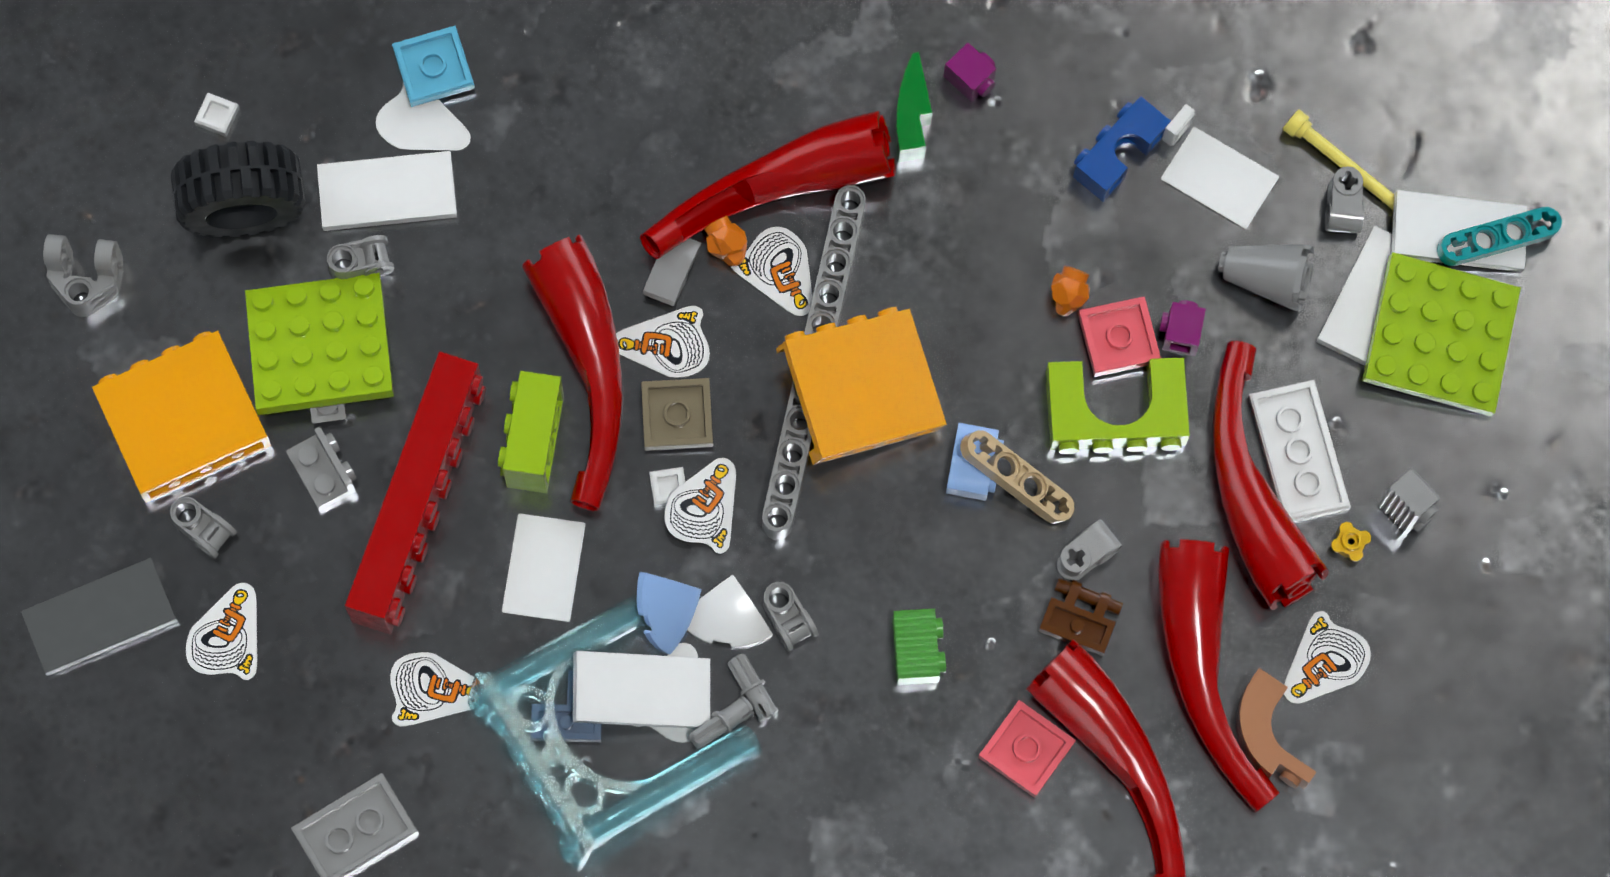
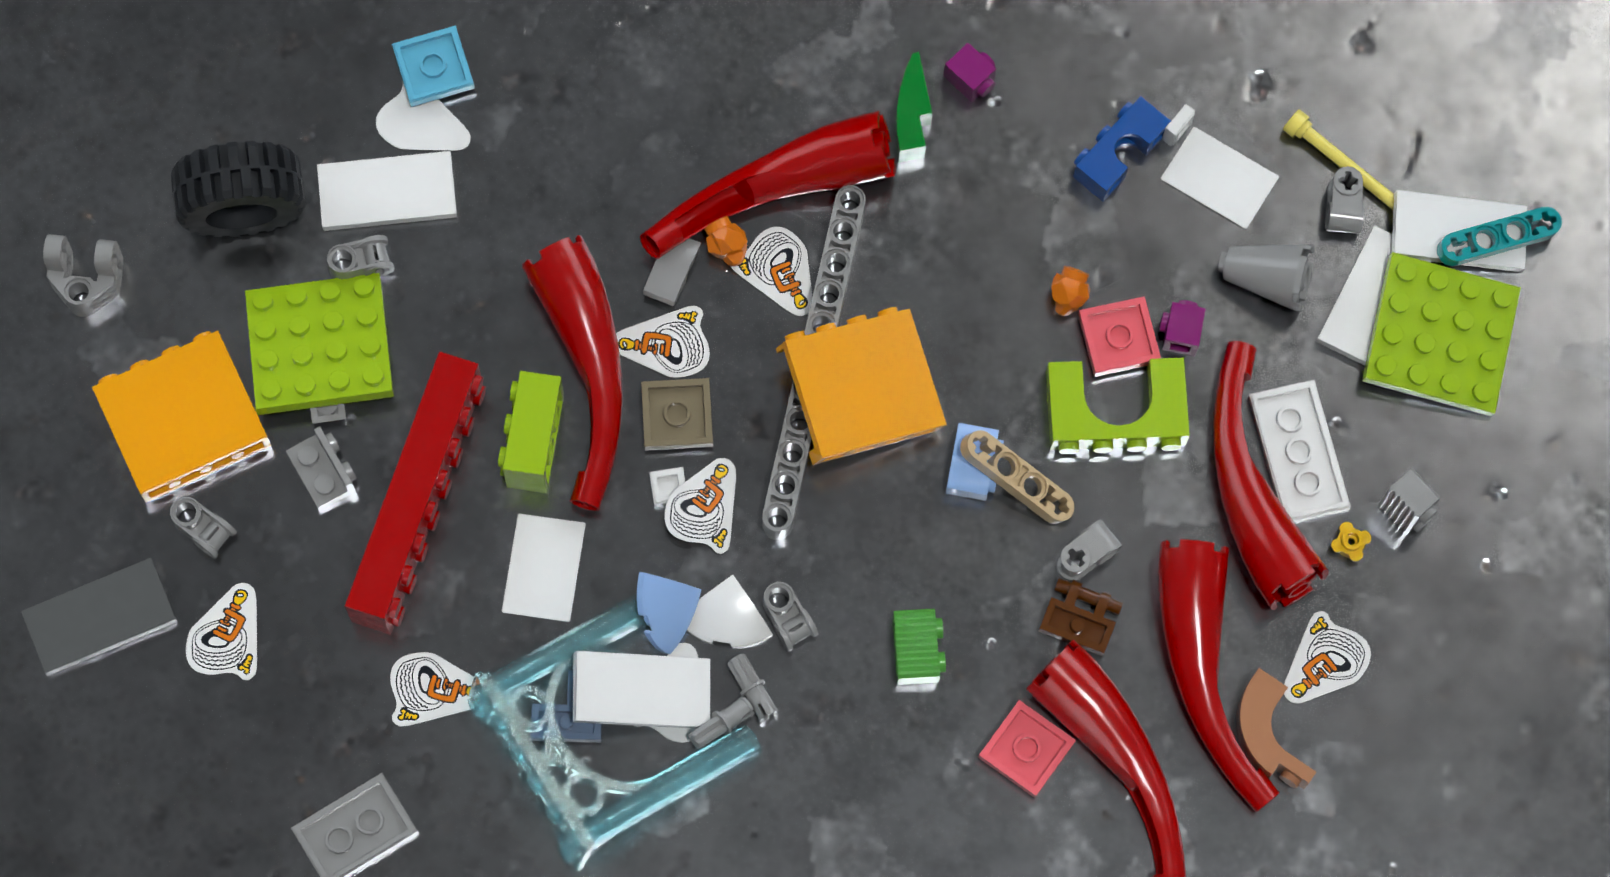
white tile [194,93,240,137] -> none

